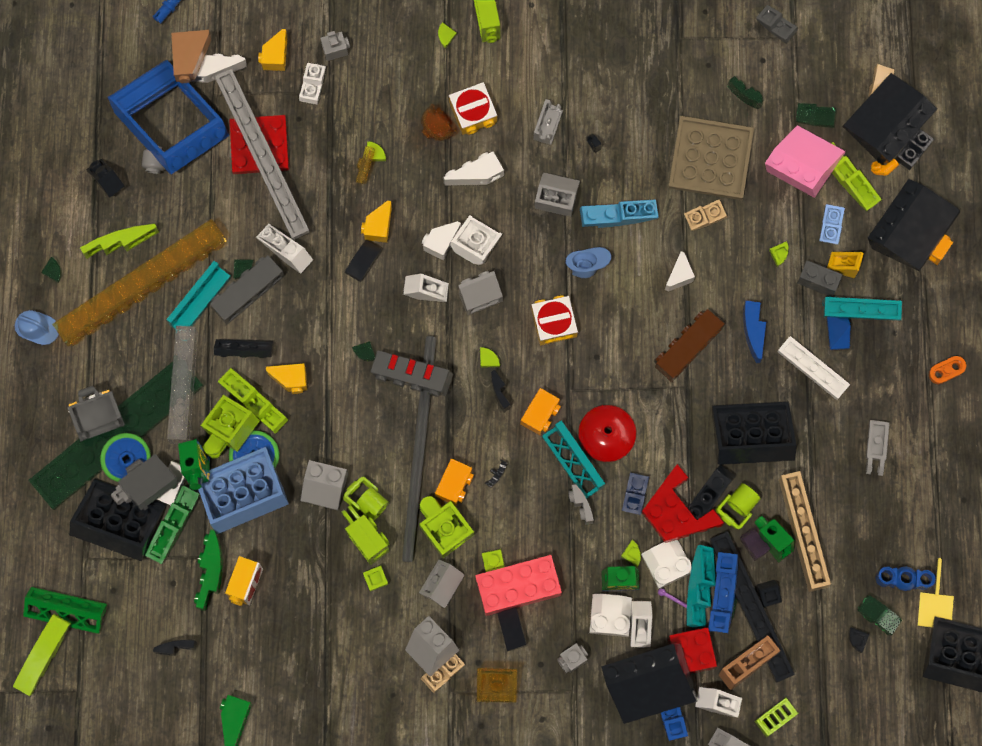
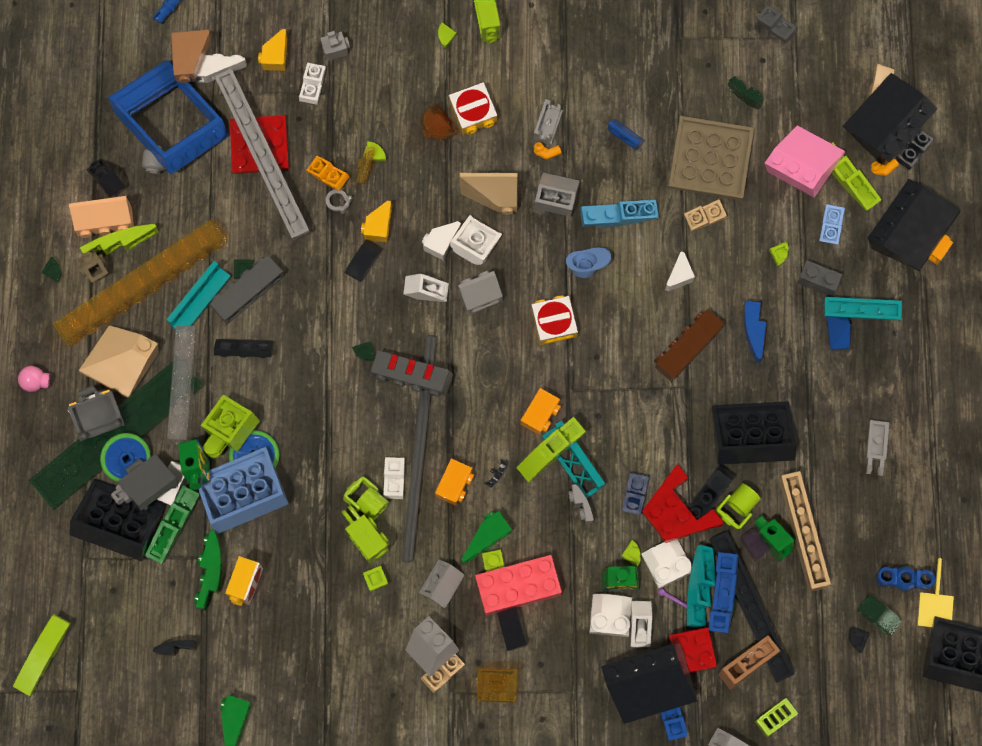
medium blue piece [15,310,60,345] -> none
green fence [23,587,107,634] -> none
lime slope [218,368,288,434] -> none
white slope [256,224,313,274] -> none
yellow slope [266,364,307,394] -> none
light grey slope [301,460,348,510] -> none
lime brick [419,496,474,558] -> none
white slope [443,152,504,185] -> none
lime tile [480,347,500,368] -> none
black slope [491,370,511,413] -> none
light grey brick [557,643,588,673] -> none
red dish [578,405,636,462] -> none
black tile [586,134,601,153] -> none
white slope [695,687,742,718] -> none
black slope [756,580,782,608] -> none
white plate [777,336,850,400] -> none
clear green slope [796,103,837,128] -> none
yellow slope [827,252,864,278] -> none
orange plate [929,356,966,384] -> none
none -> bright pink piece [18,366,50,392]
none -> light nougat slope [69,196,134,238]
none -> dark tan brick [78,250,108,283]
none -> tan slope [79,325,159,398]
none -> light orange slope [306,156,349,191]
none -> light grey piece [326,190,353,214]
none -> white slope [383,457,405,499]
none -> tan slope [460,173,517,215]
none -> green slope [461,511,512,565]
none -> lime slope [517,417,586,483]
none -> light orange arm [534,142,562,160]
none -> blue slope [607,119,645,151]

